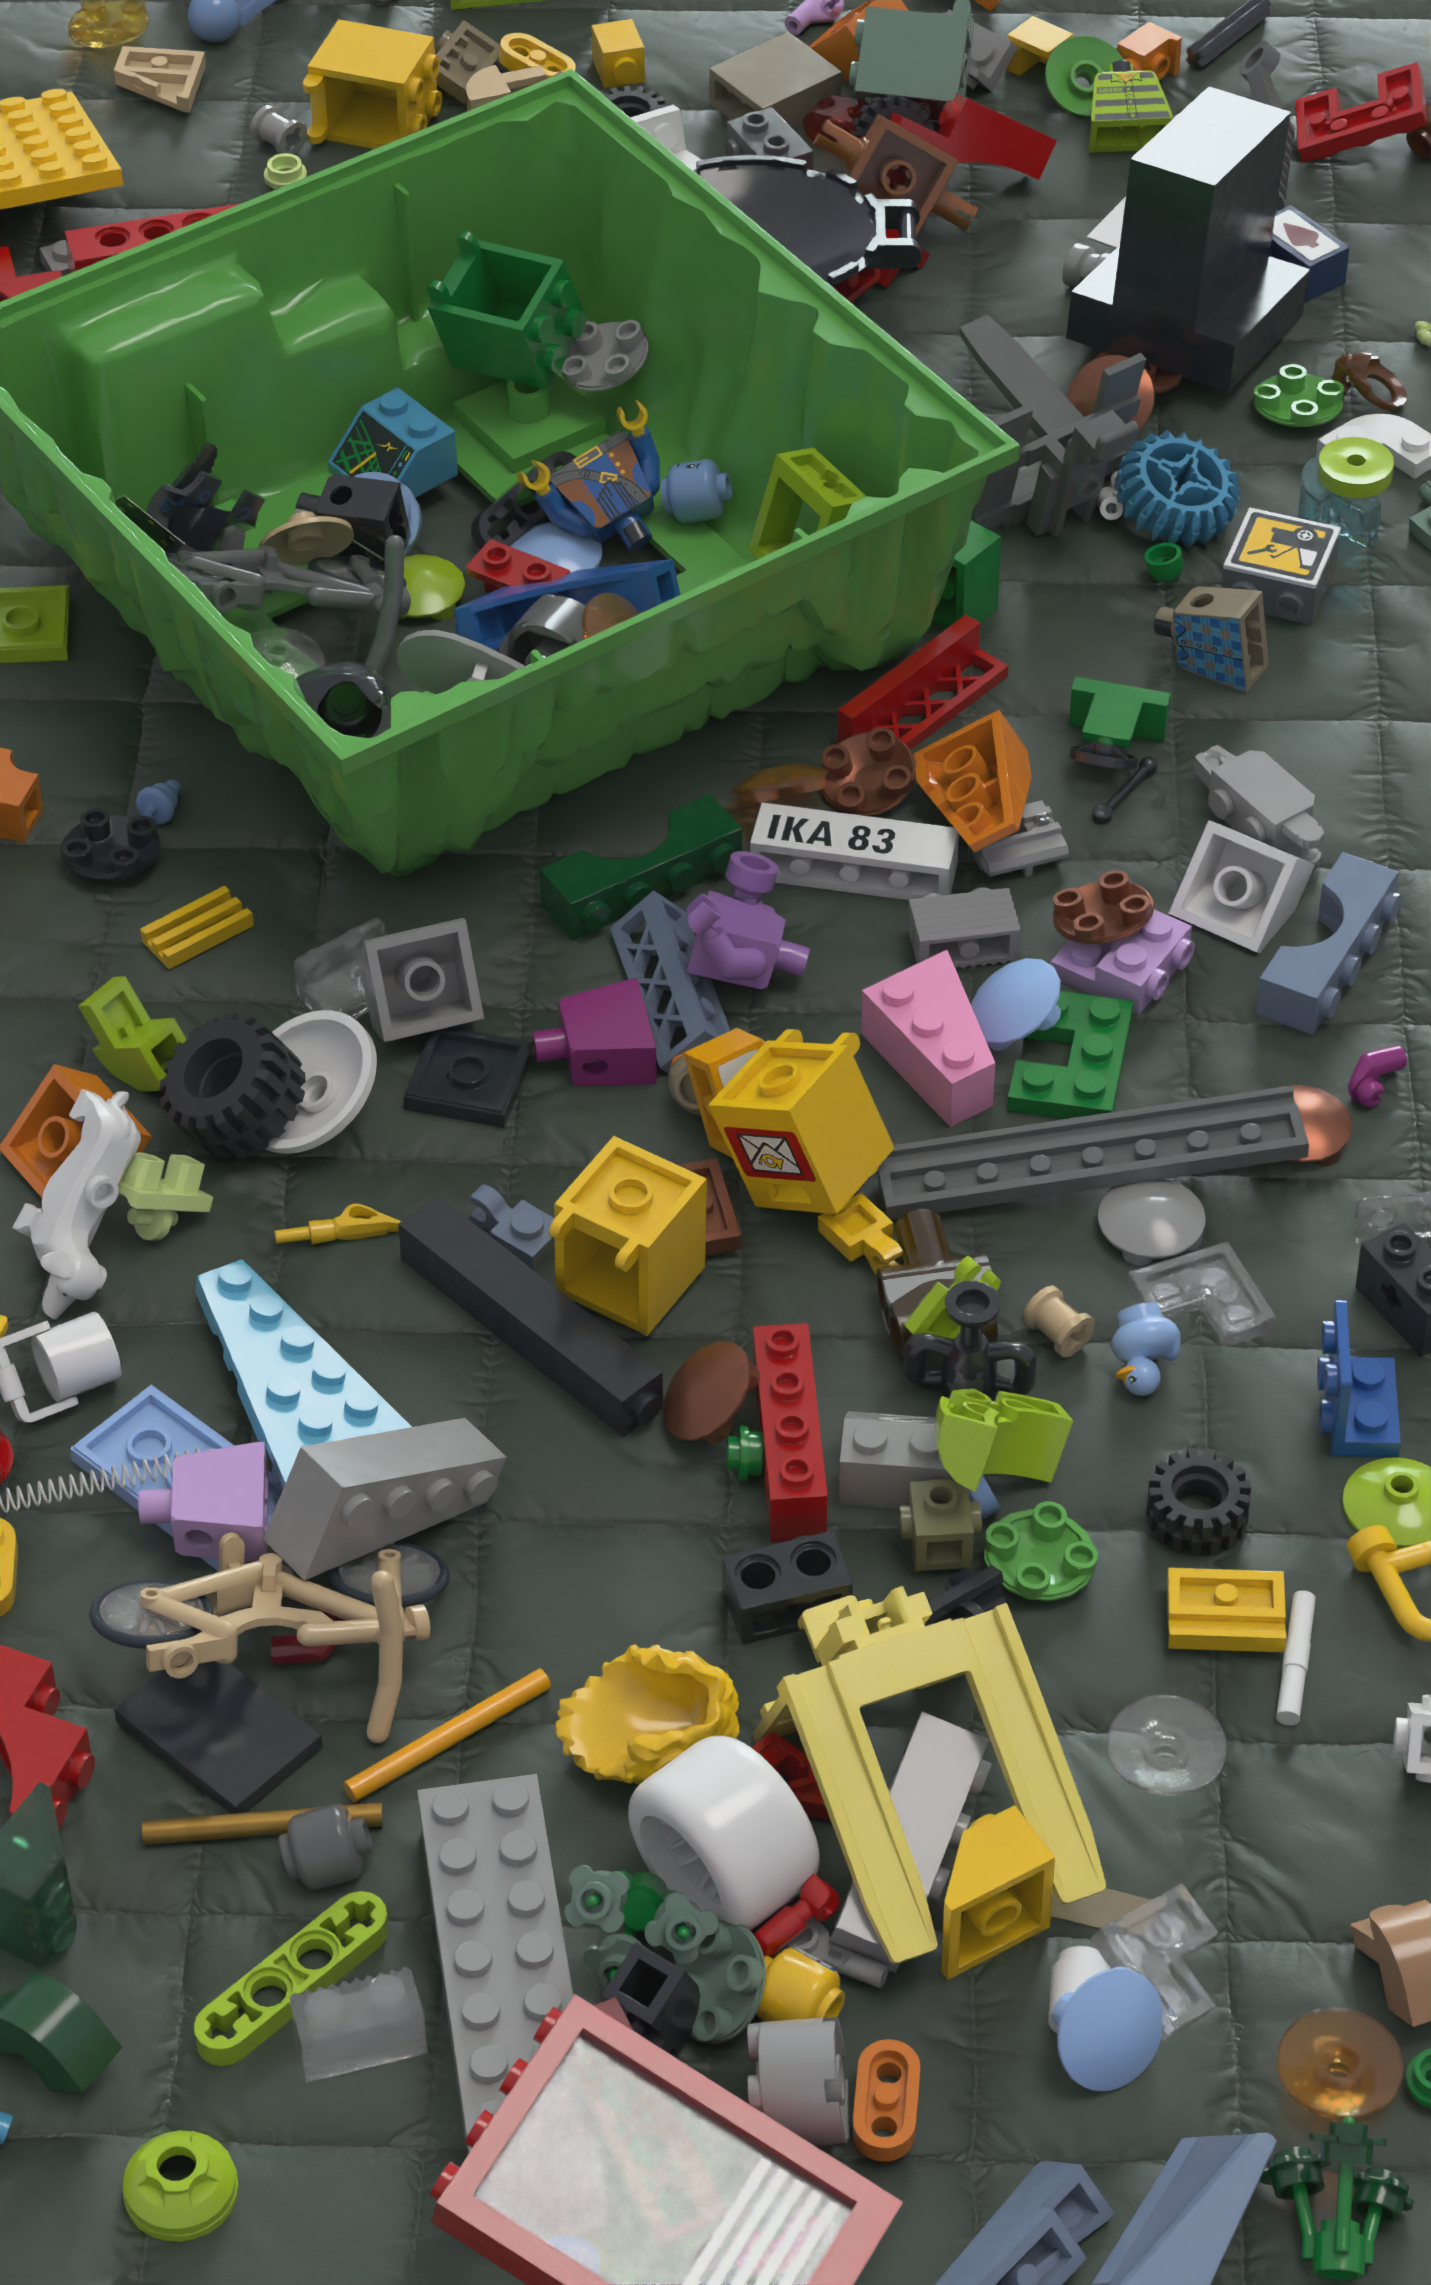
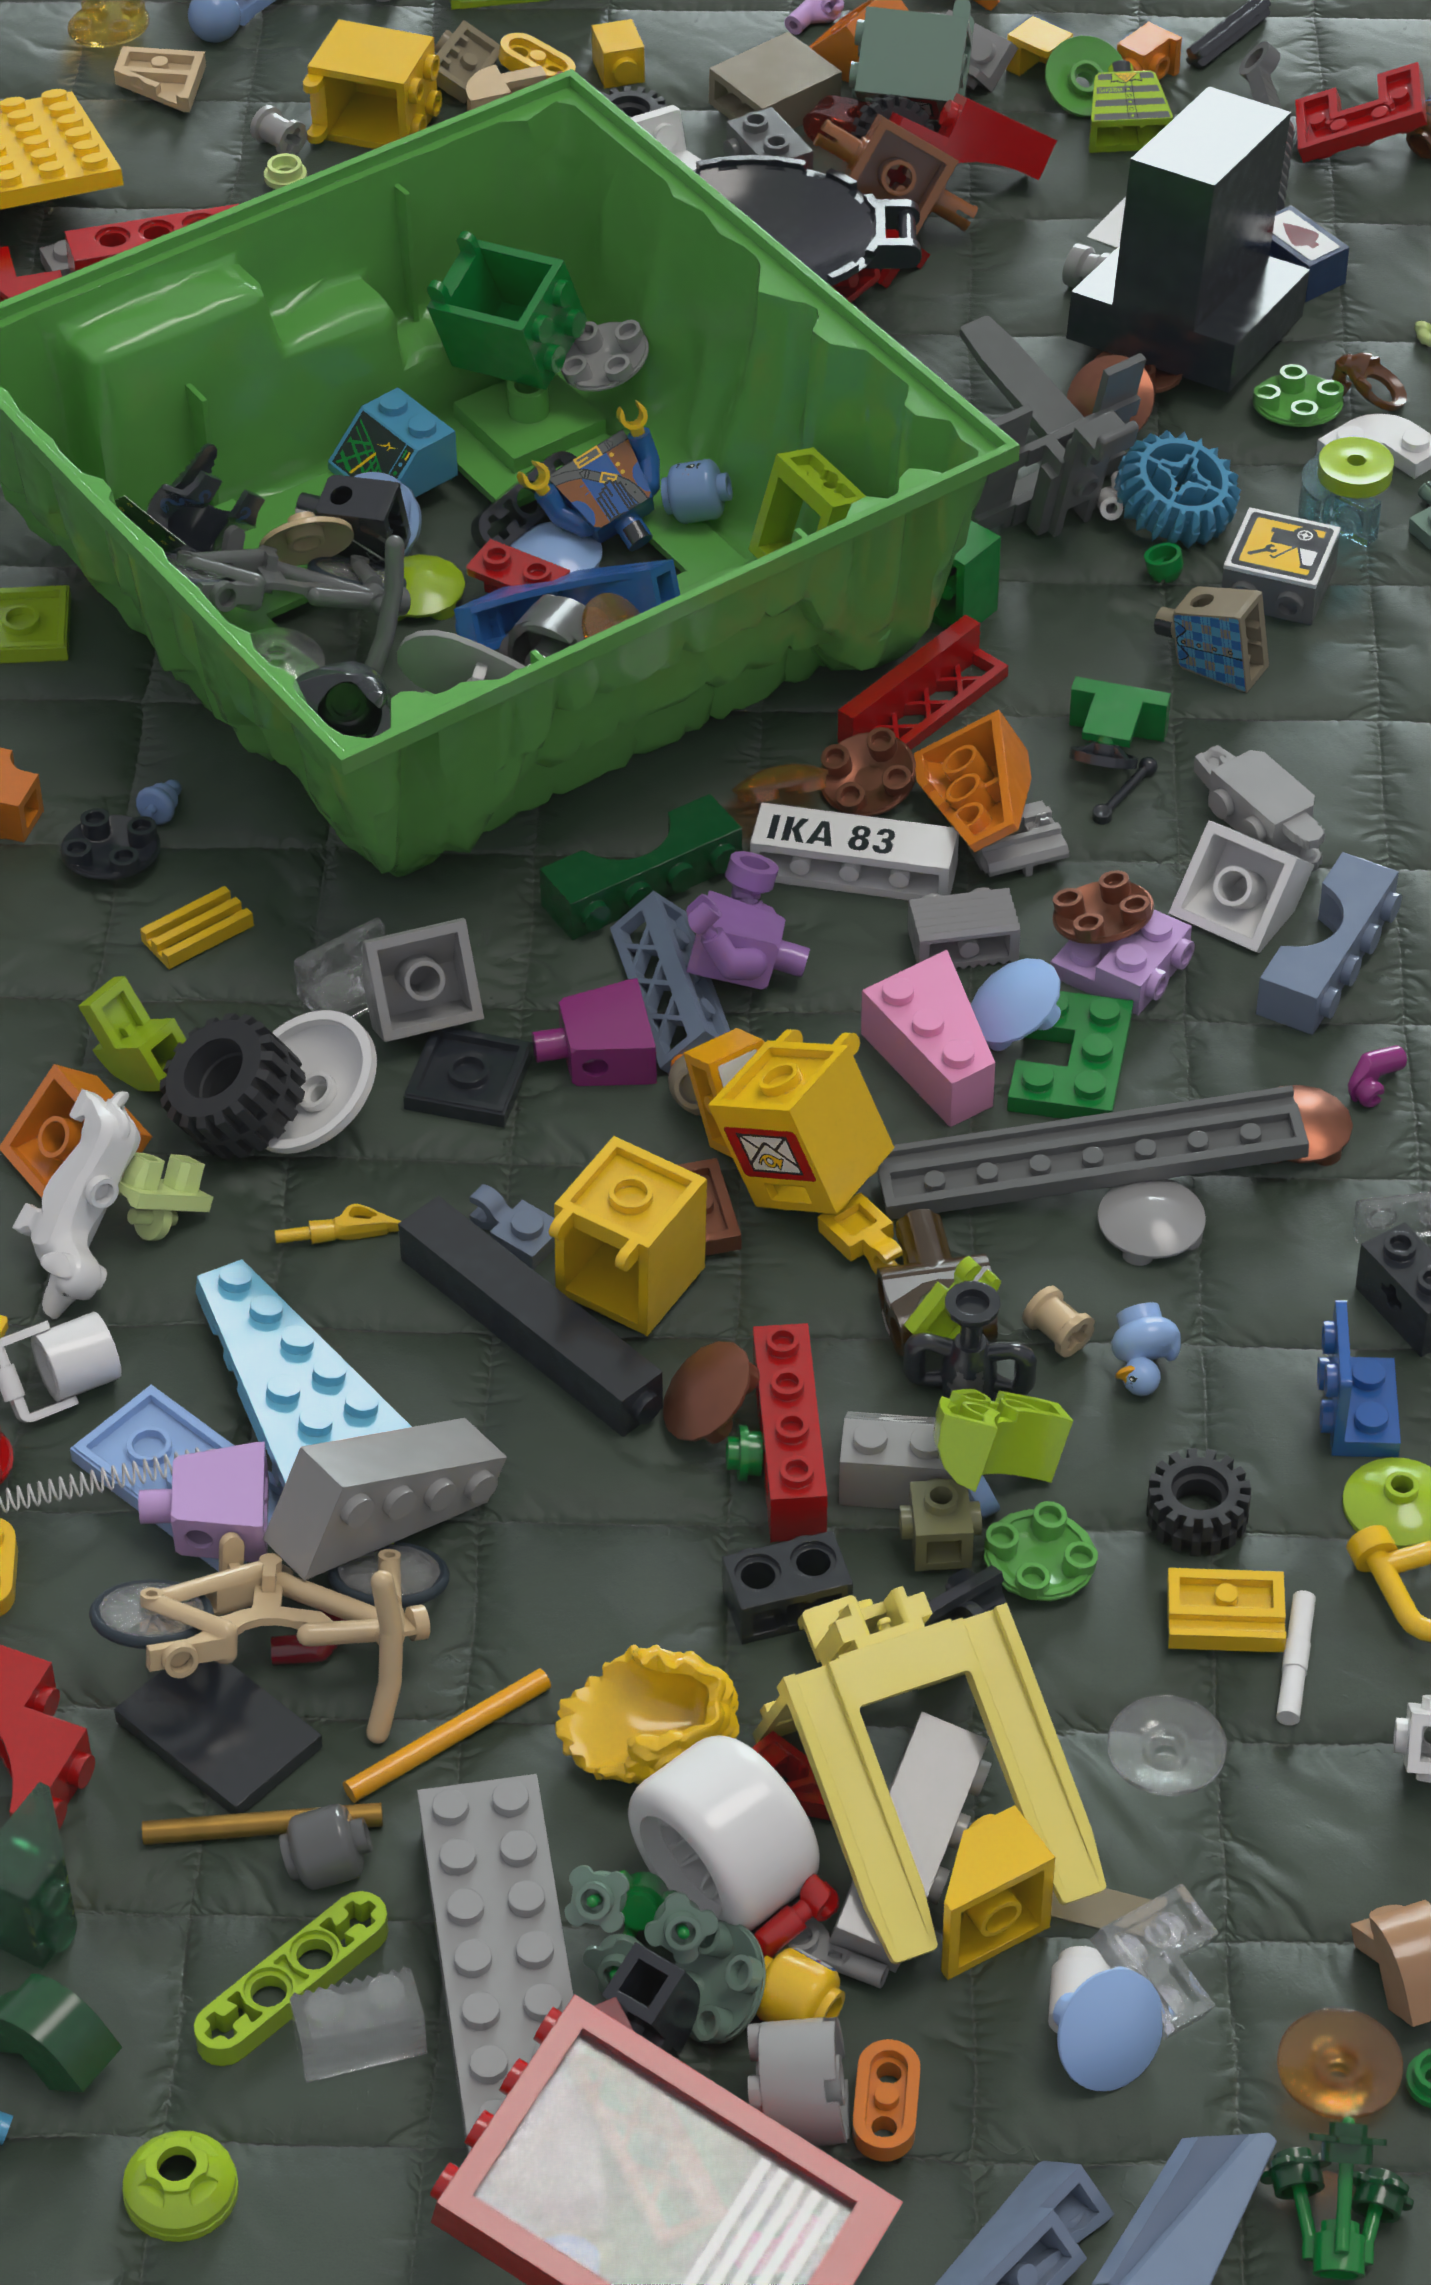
clear plate [1128,1241,1276,1347] -> none

